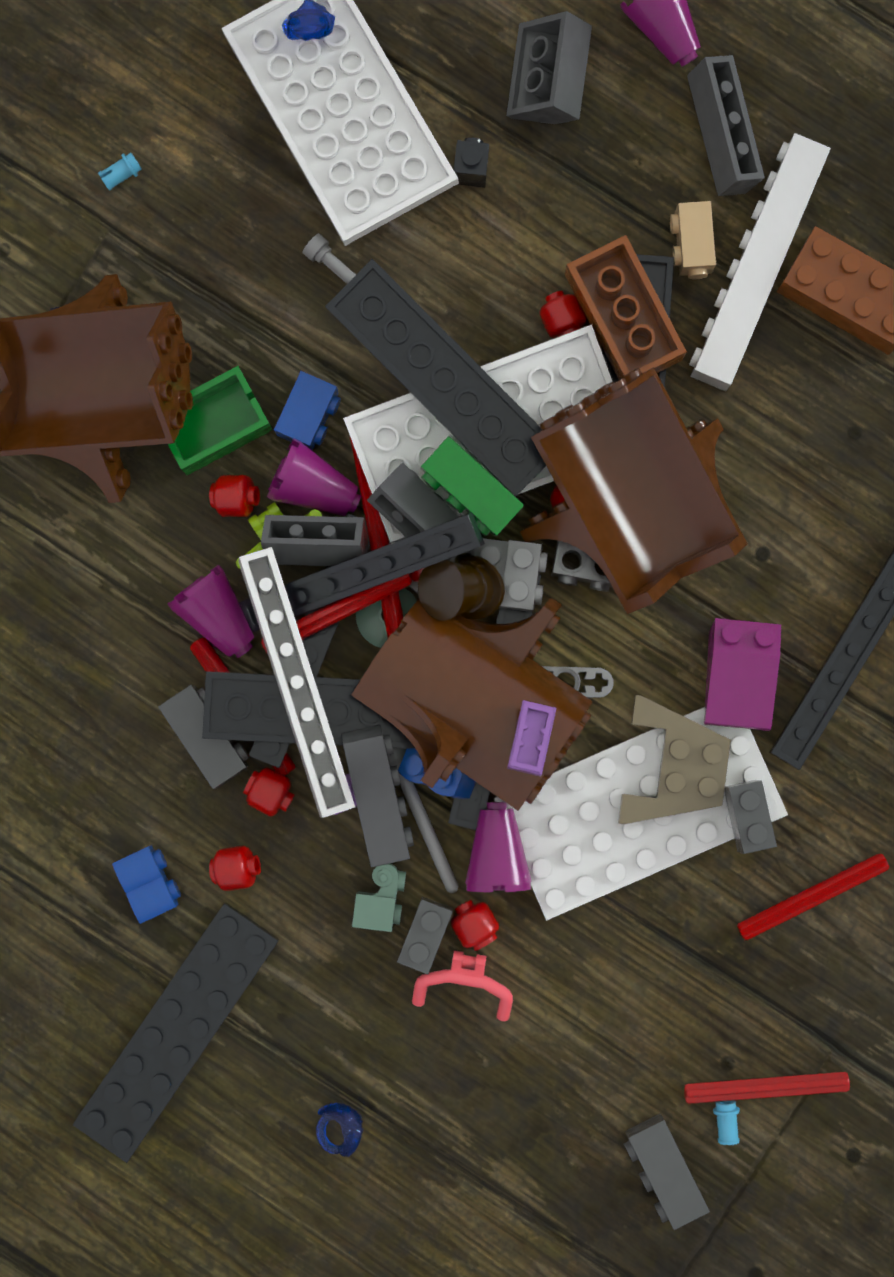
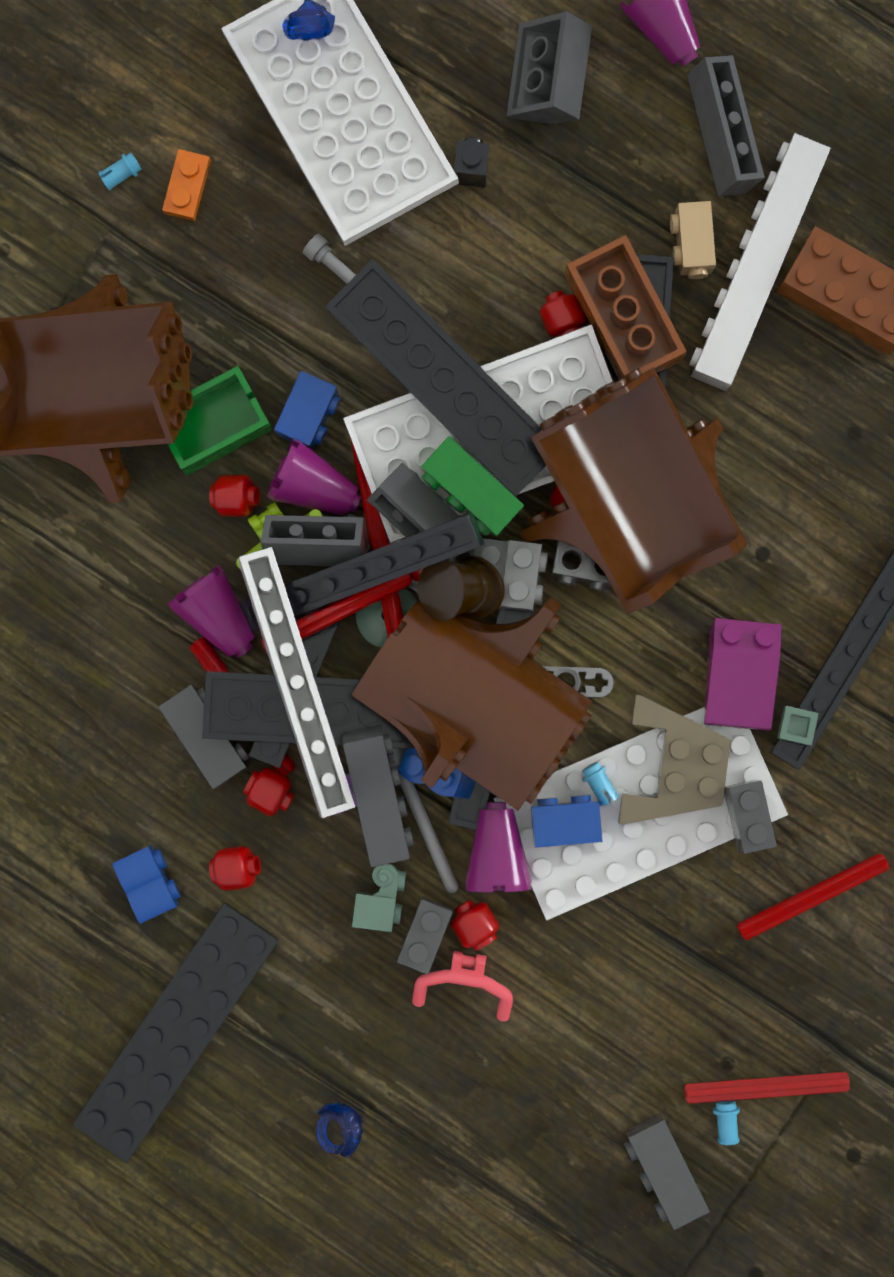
medium lavender plate [507,700,557,776] -> none
none -> orange plate [162,149,211,222]
none -> blue brick [531,795,603,848]
none -> medium azure pin [581,762,619,806]
none -> sand green plate [777,706,819,746]

